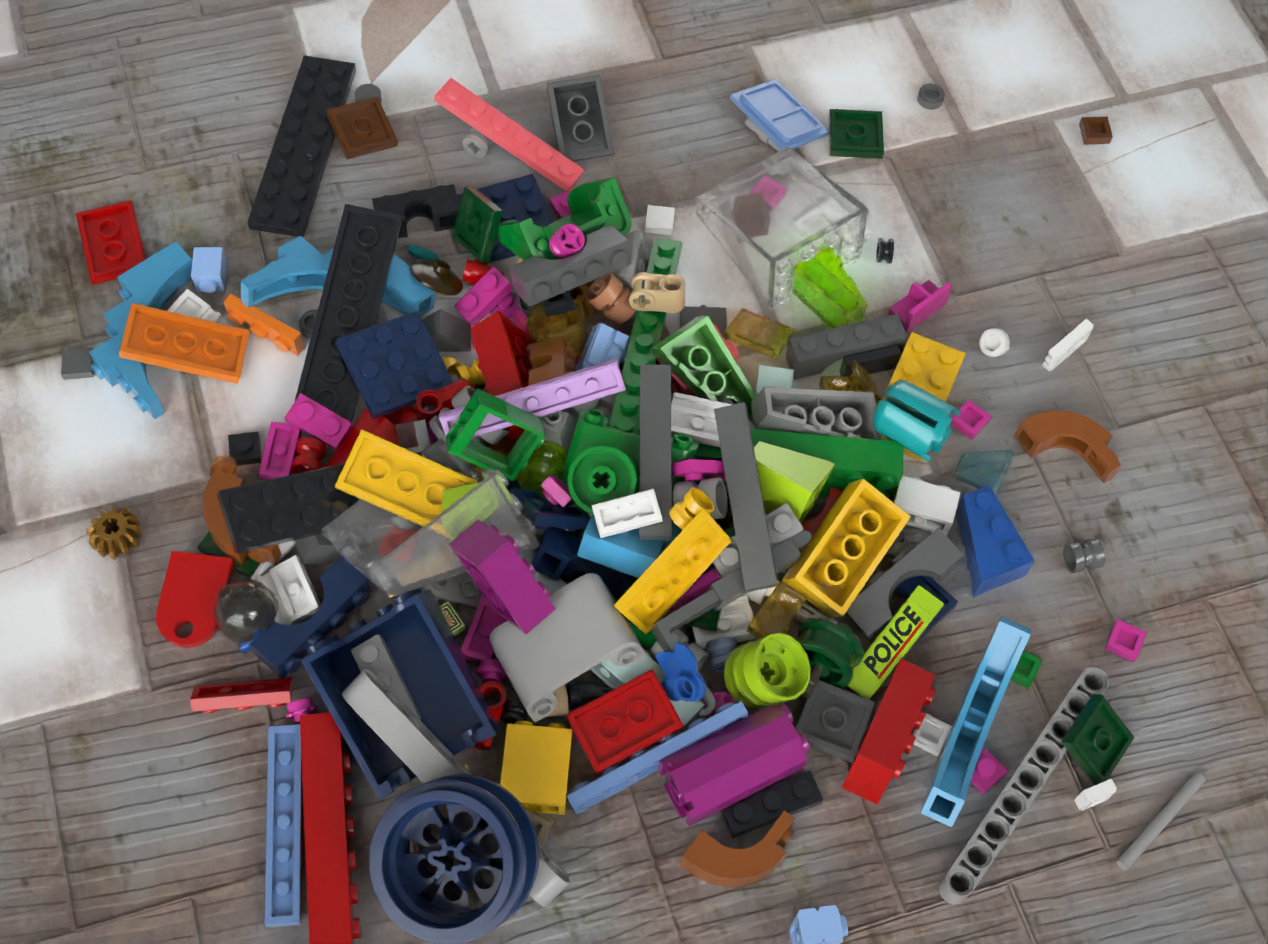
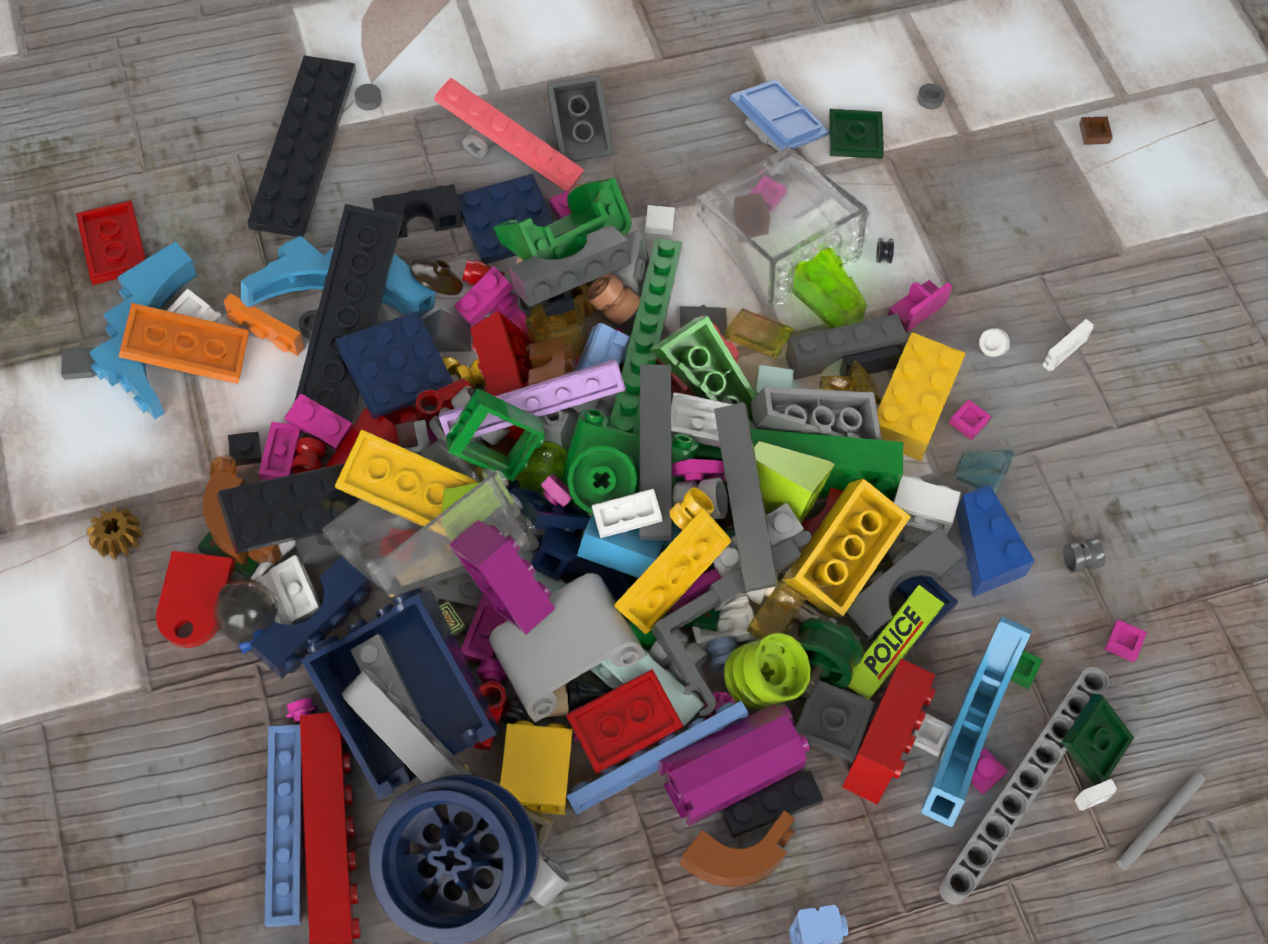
red plate [190,677,294,713] -> none
light blue brick [191,247,228,293] -> none
reddish brown tile [327,97,398,159] -> none
teal piece [402,244,445,262] -> none
dark green tile [453,186,502,262] -> none
dark pink wheel [549,224,585,259] -> none
tan piece [629,272,686,313] -> none
blue plate [655,642,706,702] -> none
teal cylinder [873,380,961,463] -> none
dark orange arch [1014,410,1121,483] -> none

